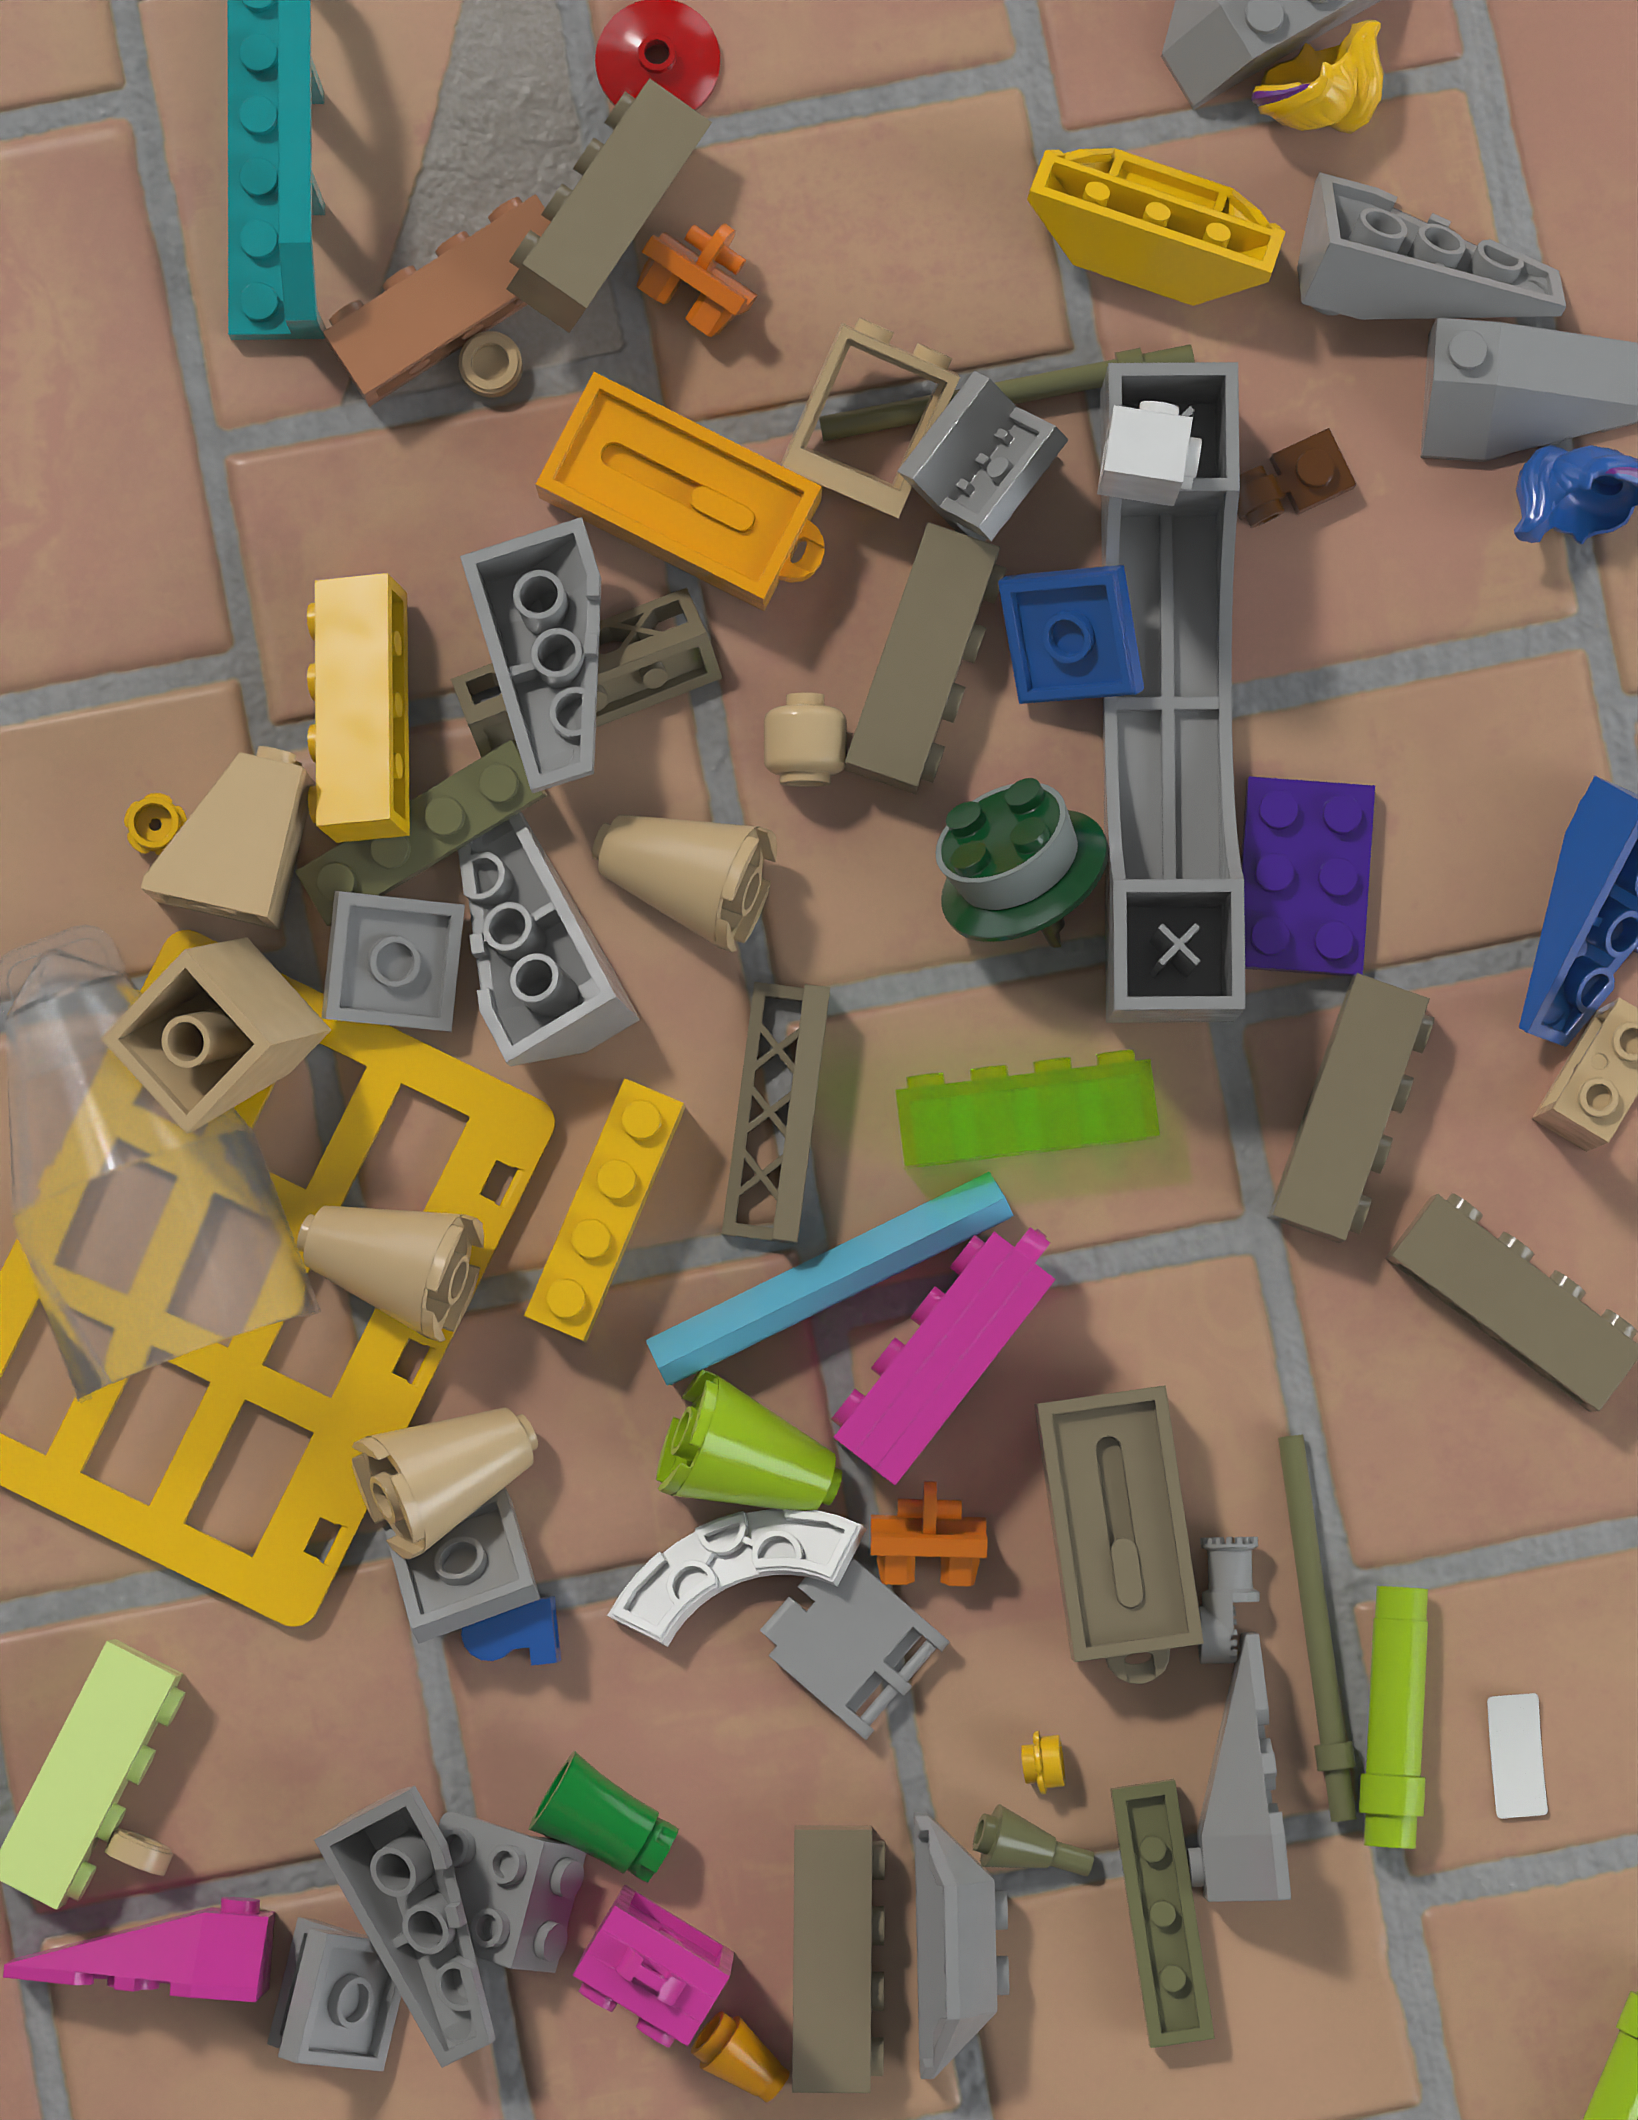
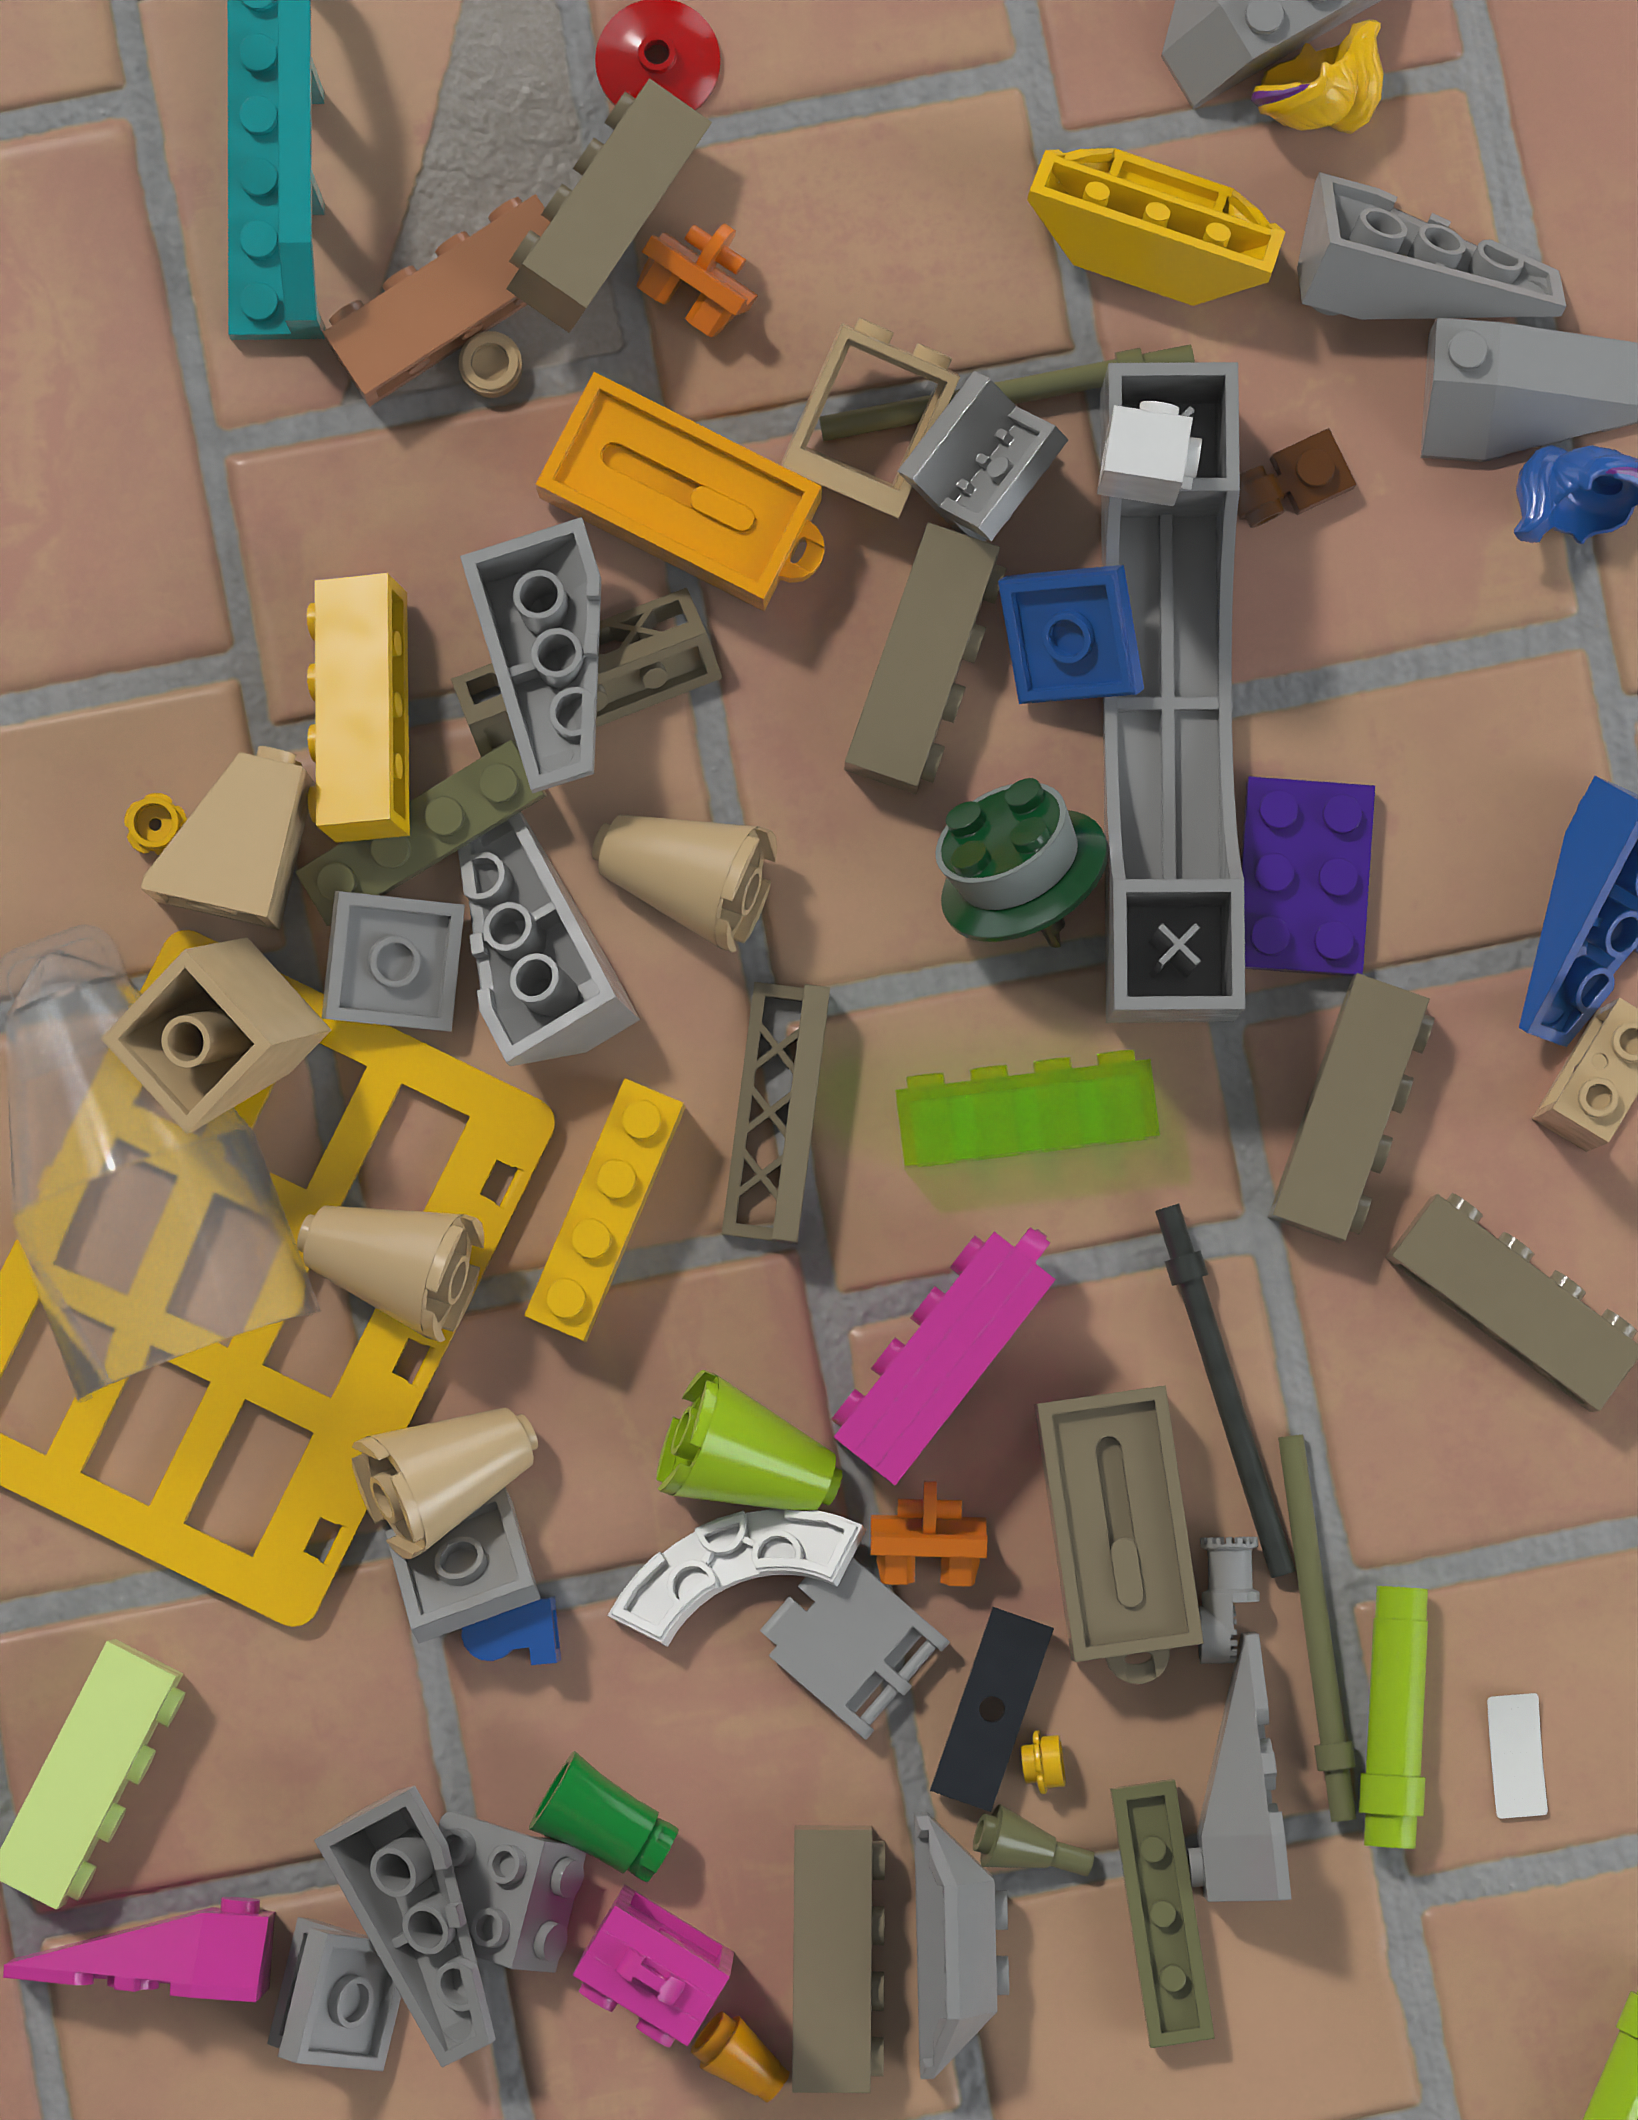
tan tile [104,1828,173,1876] -> none
medium azure tile [646,1172,1014,1386] -> none
tan head [764,693,847,787] -> none
none -> black tile [930,1606,1054,1812]
none -> pearl dark grey bar [1155,1203,1296,1578]

